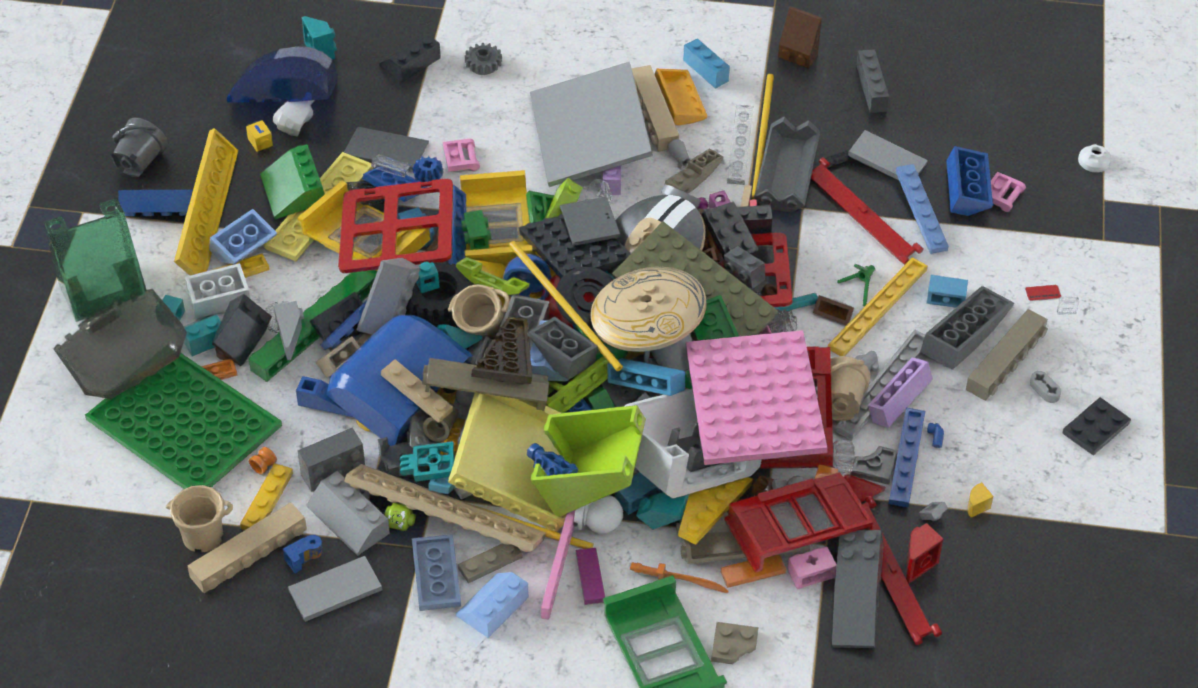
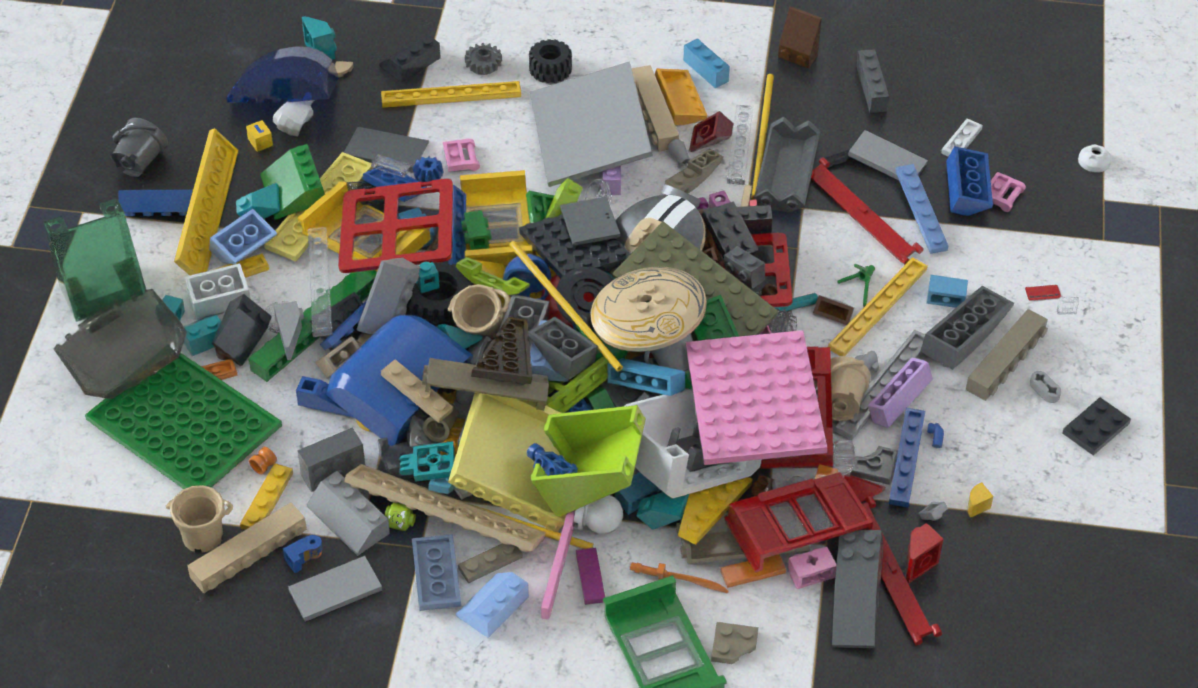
none -> teal slope [236,183,280,219]
none -> clear tile [308,227,333,337]
none -> tan tile [334,61,354,77]
none -> yellow tile [381,81,521,108]
none -> black tyre [529,39,572,83]
none -> dark red slope [689,111,734,152]
none -> white tile [941,119,983,157]

